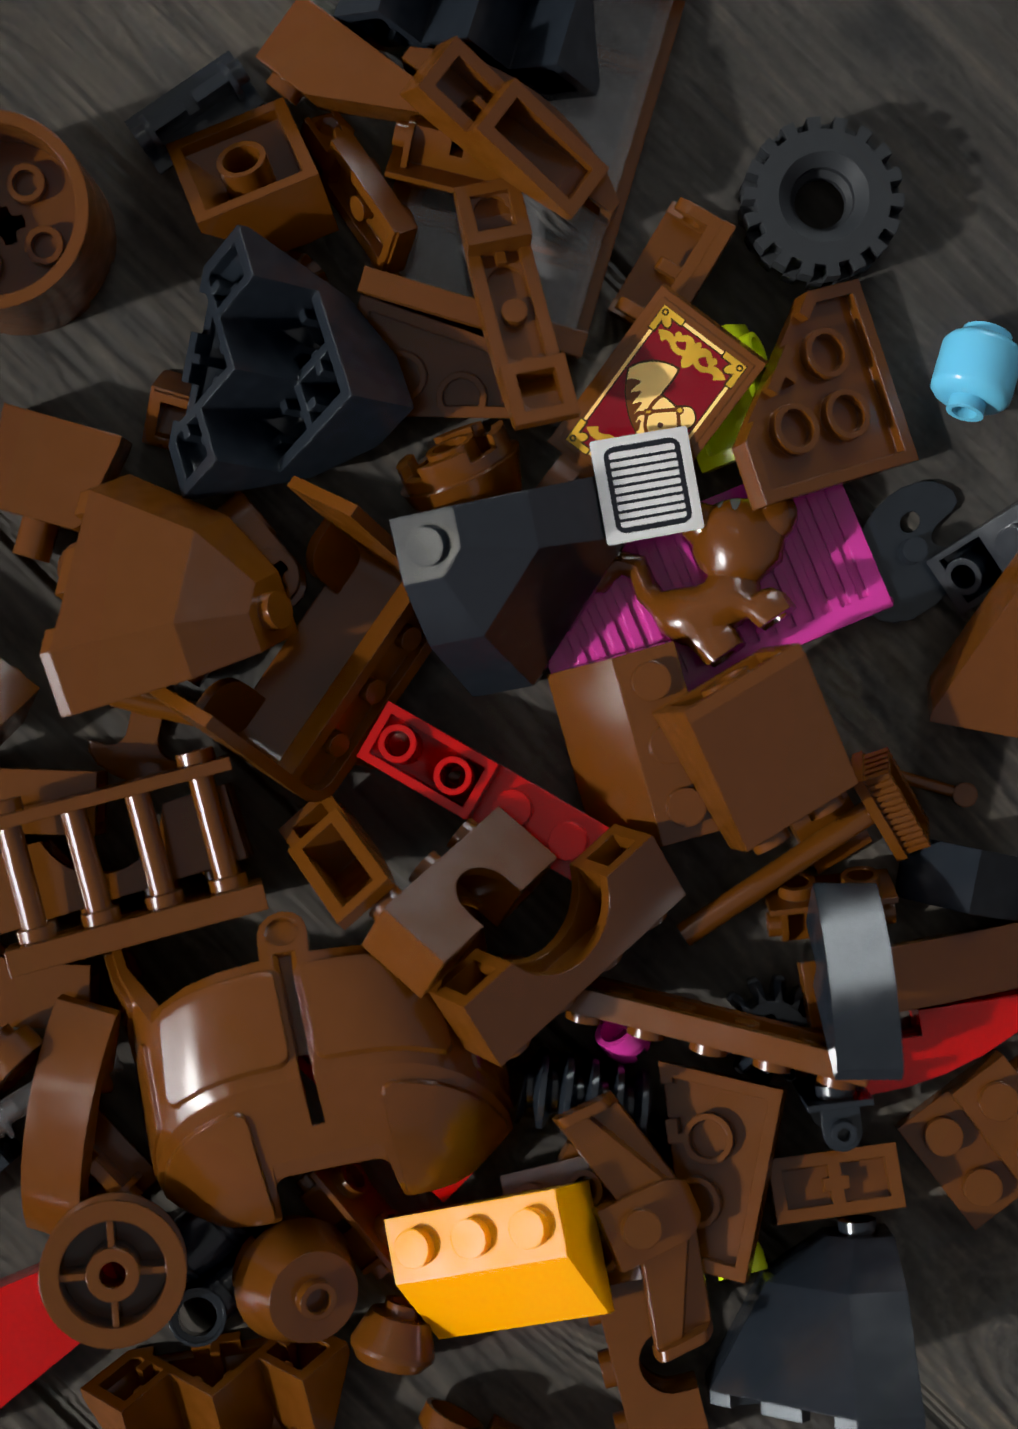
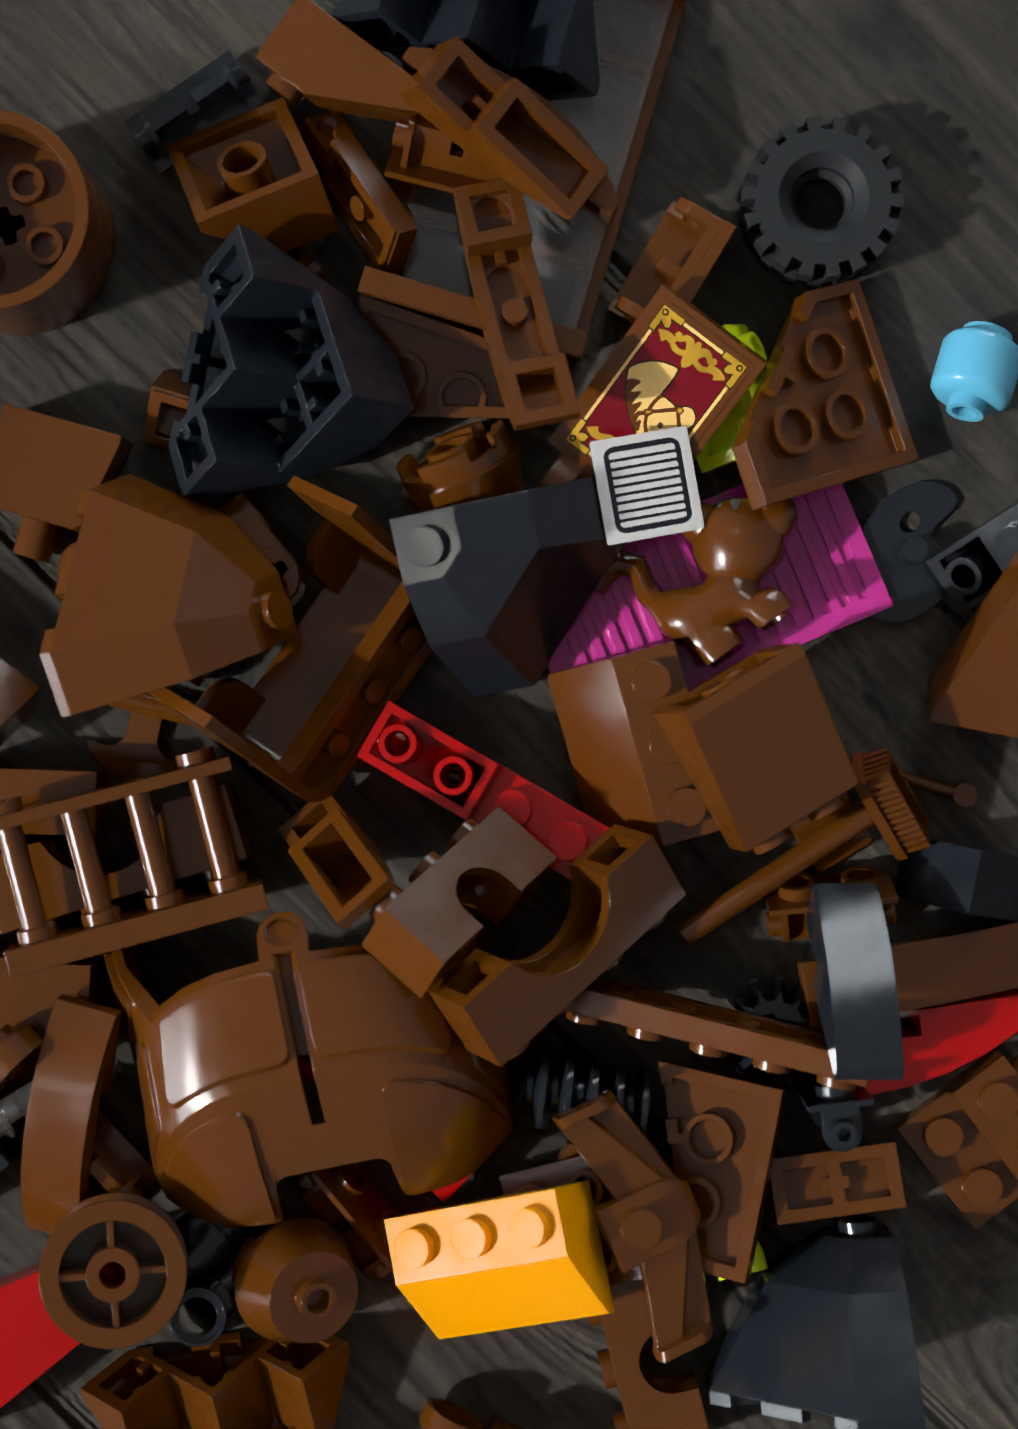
reddish brown cone [350,1295,435,1375] -> none
dark pink hinge [595,1021,651,1064] -> none

